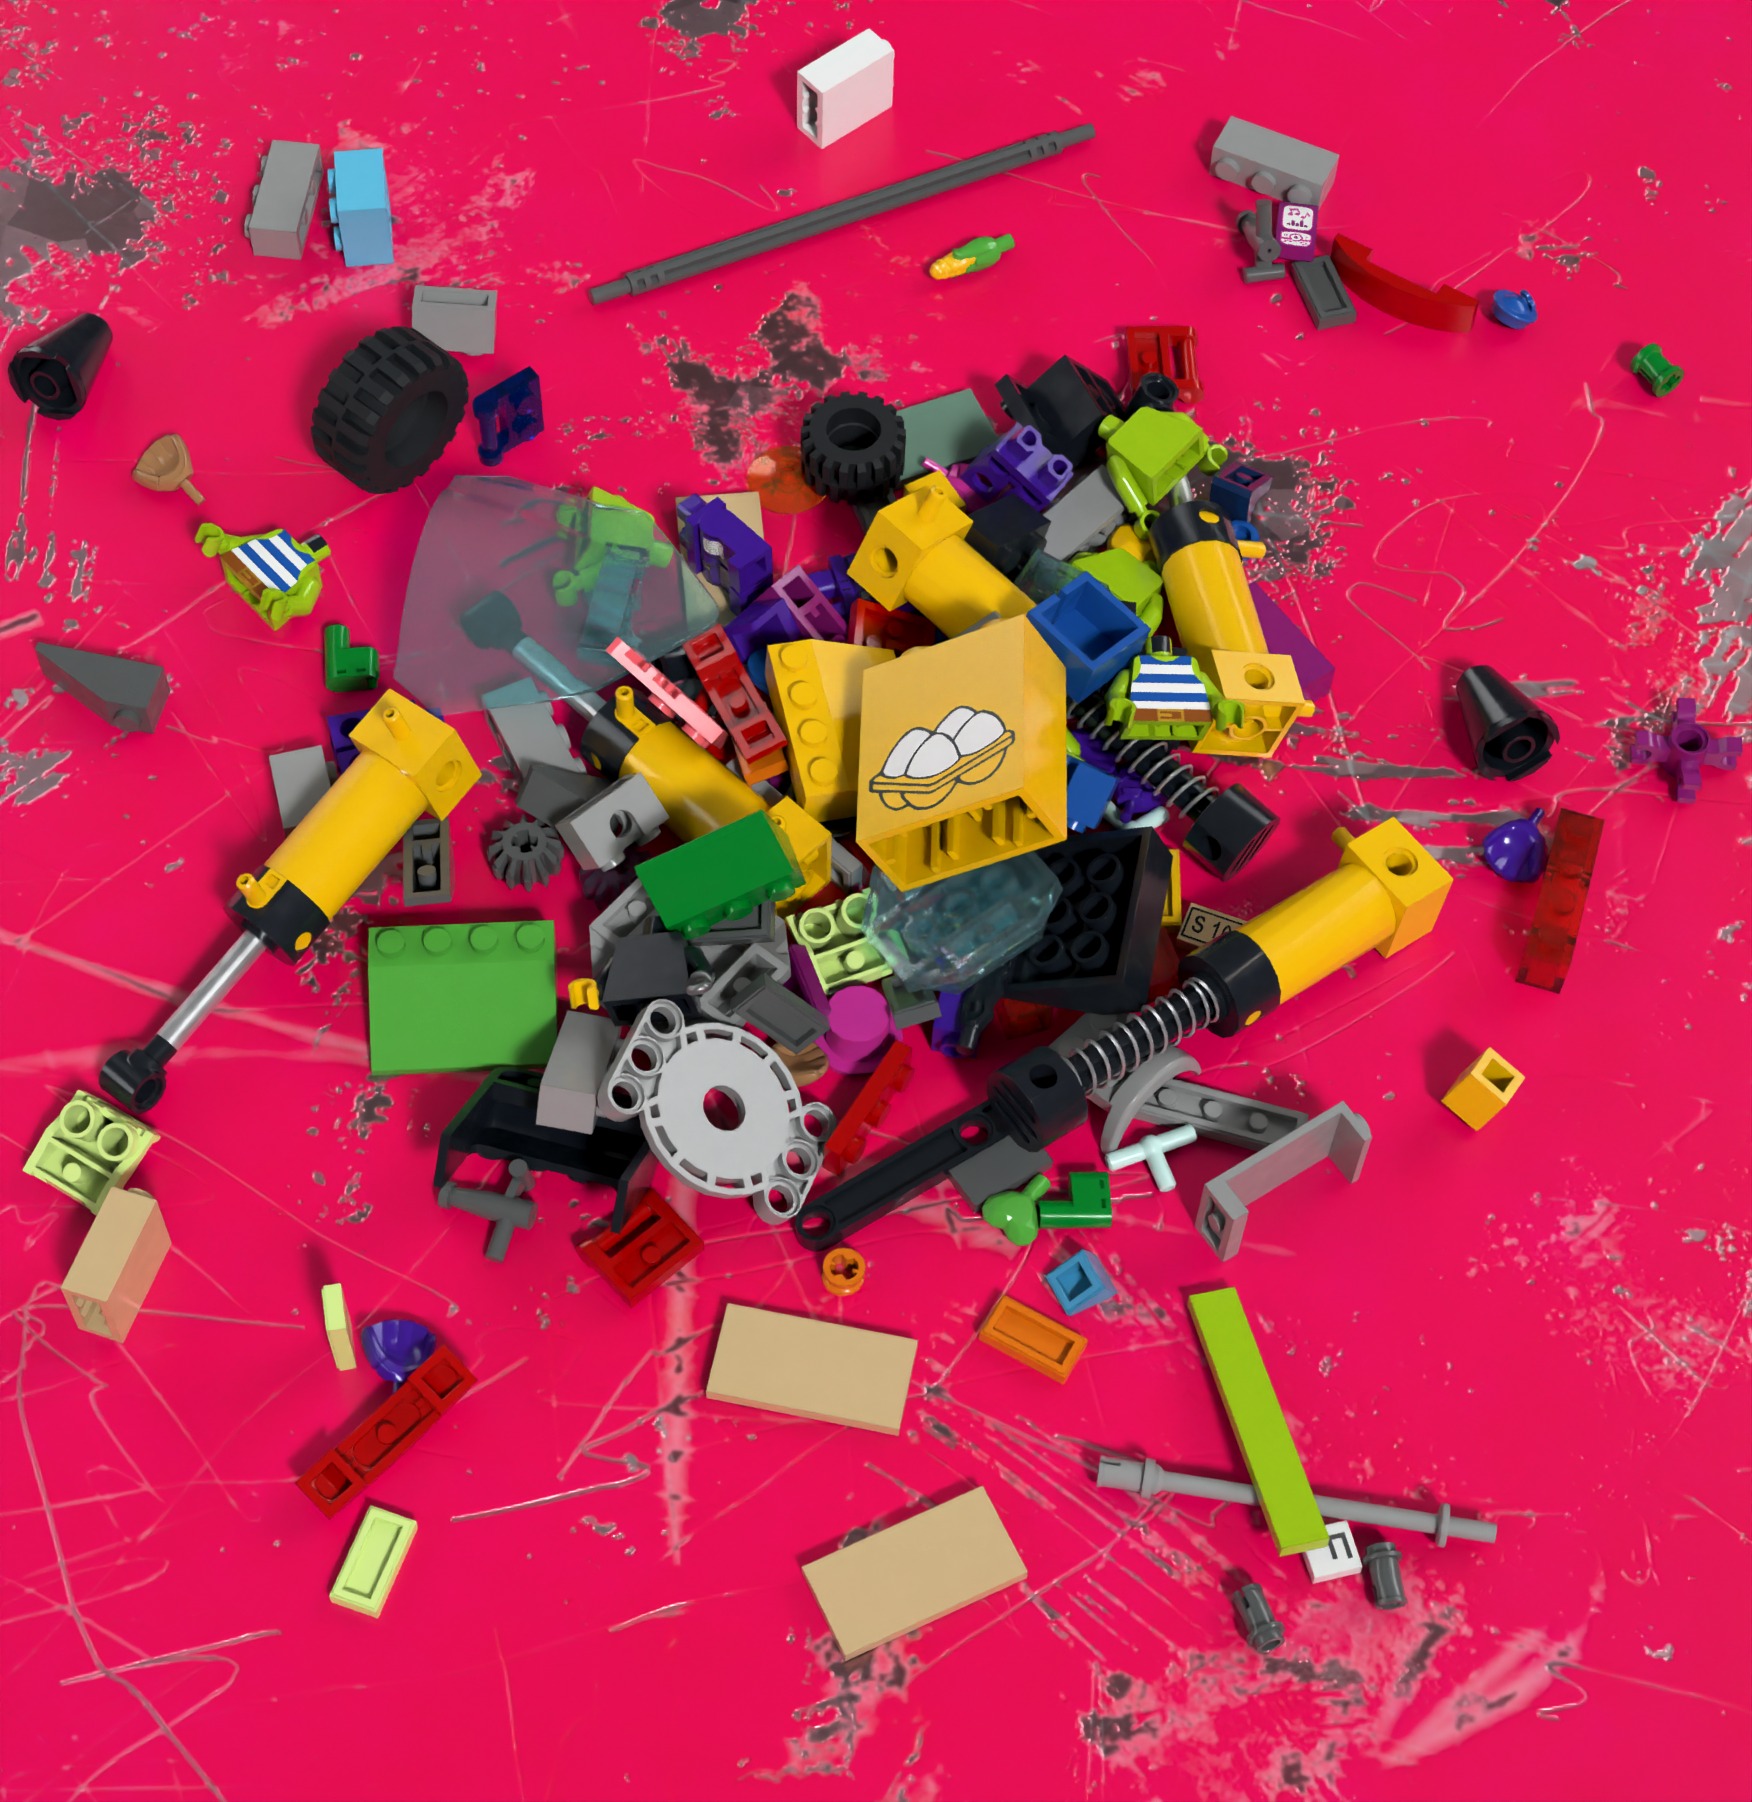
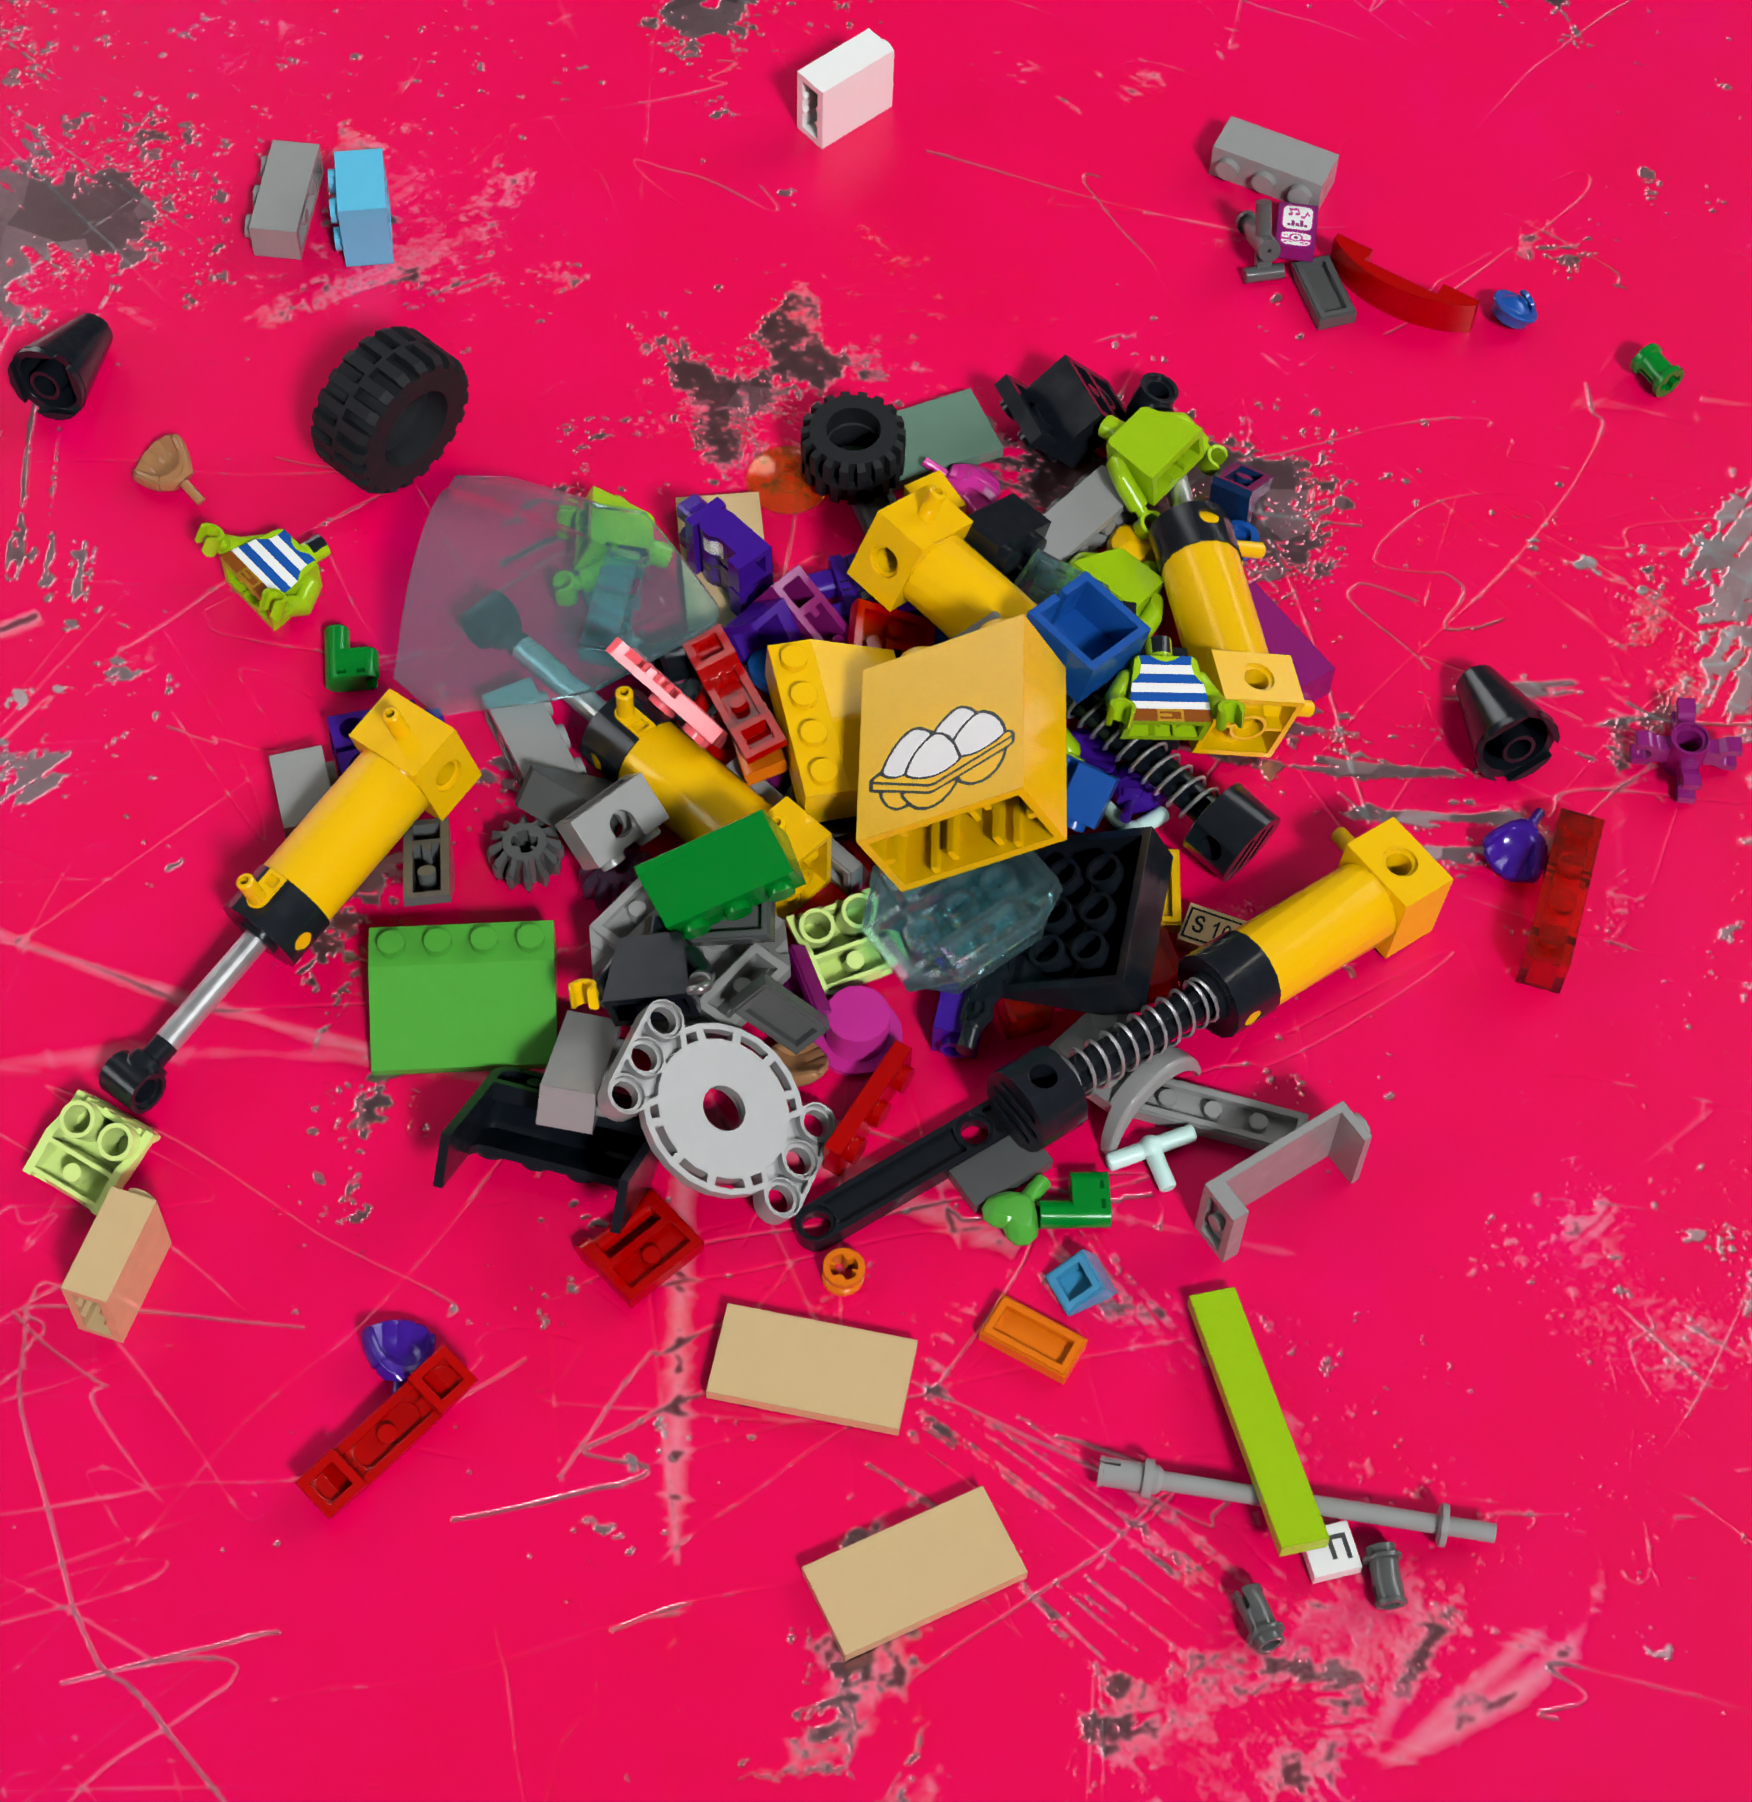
dark grey slope [35,642,170,734] -> none
yellowish green tile [321,1283,357,1371] -> none
yellowish green tile [329,1505,418,1619] -> none
light grey brick [412,285,497,356] -> none
dark grey piece [438,1159,538,1263] -> none
clear blue plate [473,366,544,467] -> none
dark grey axle [588,123,1096,305] -> none
dark grey tile [881,968,942,1030] -> none
bright green piece [929,234,1015,280] -> none
dark purple hips [960,422,1074,512] -> none
red plate [1125,326,1205,404] -> none
yellow brick [1441,1047,1525,1131] -> none

